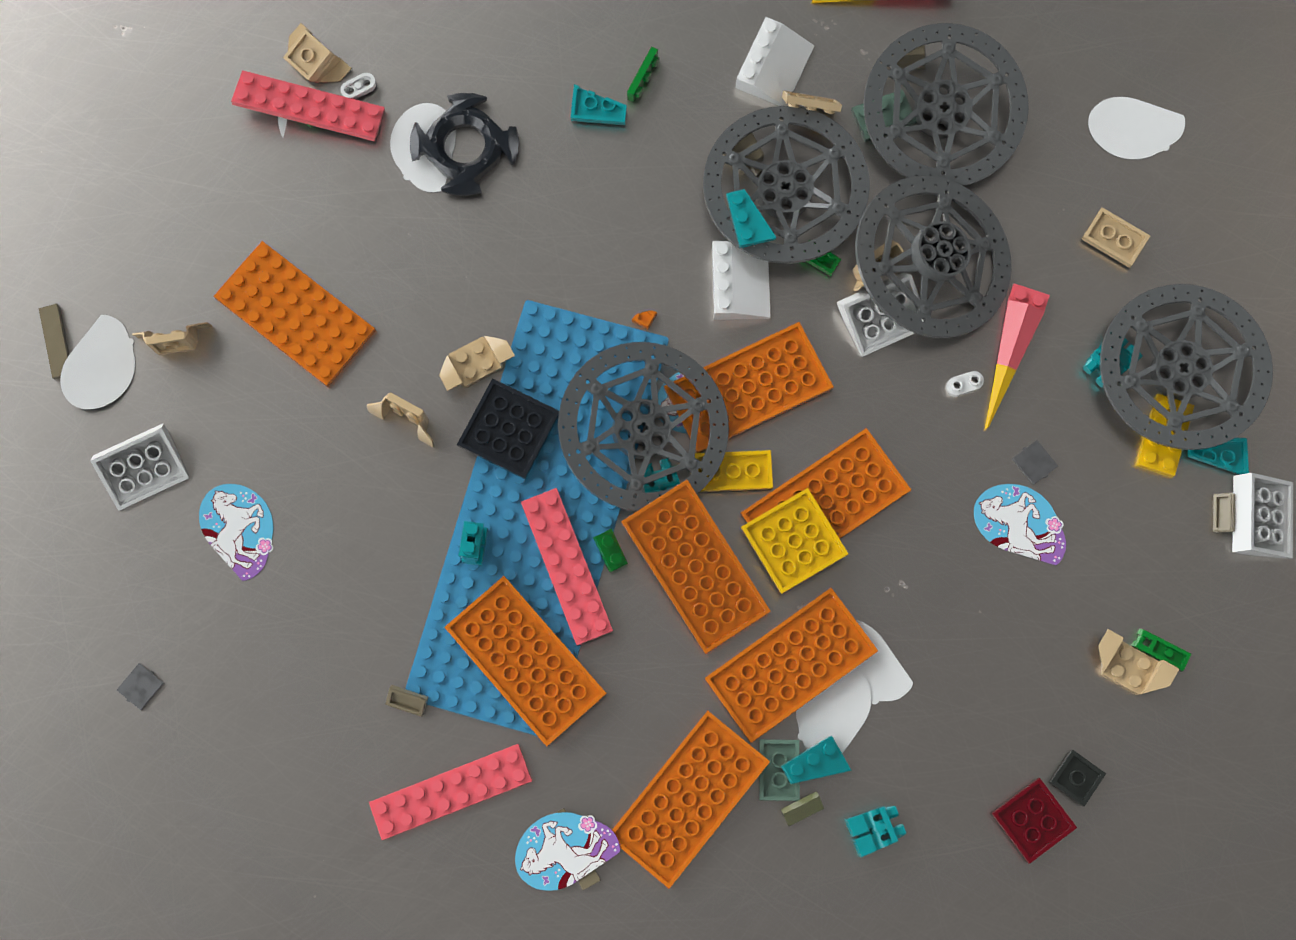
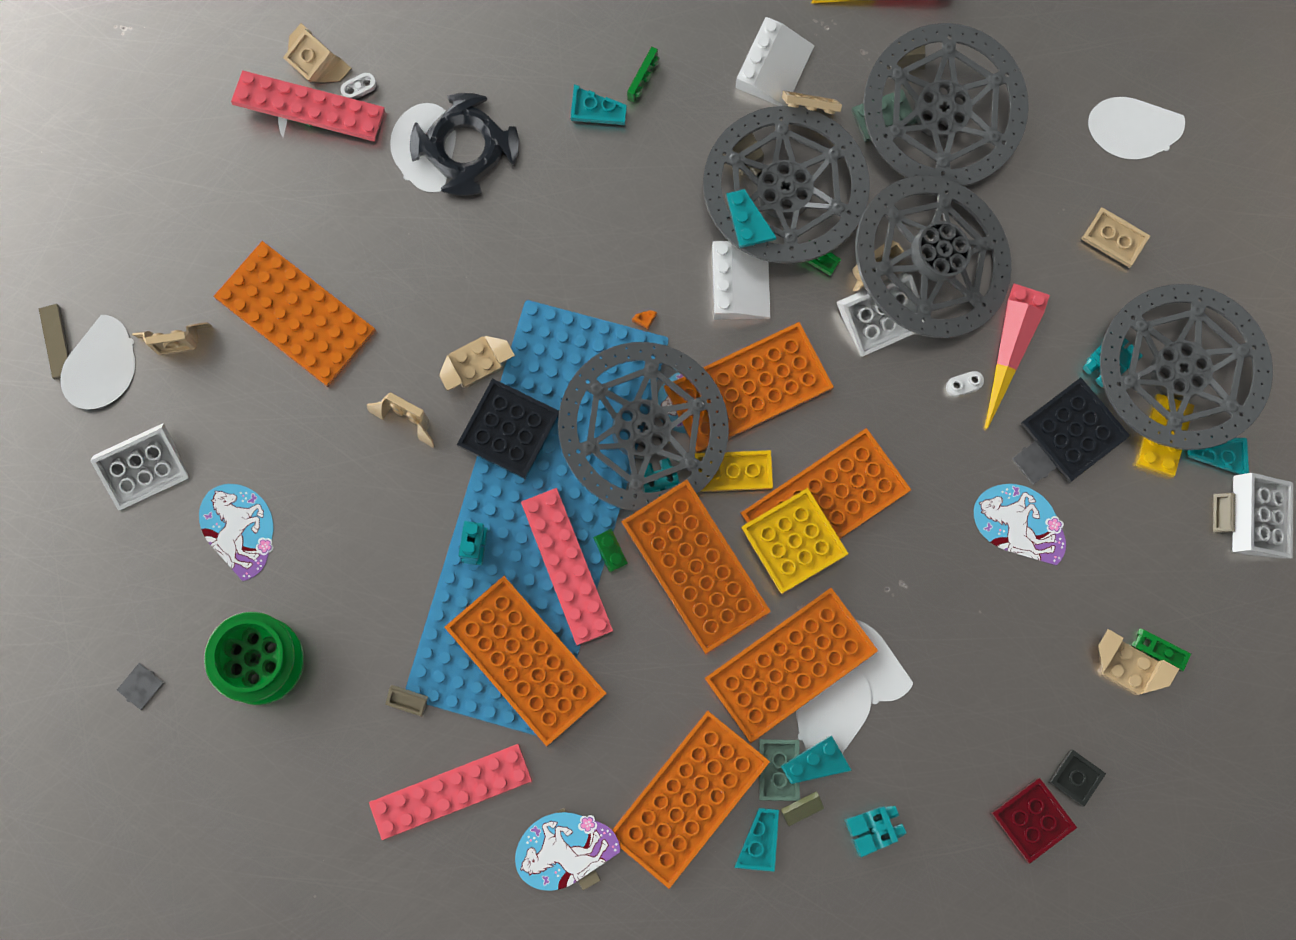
none -> green wheel [204,612,304,705]
none -> teal wing [734,808,779,872]
none -> black plate [1021,377,1130,482]

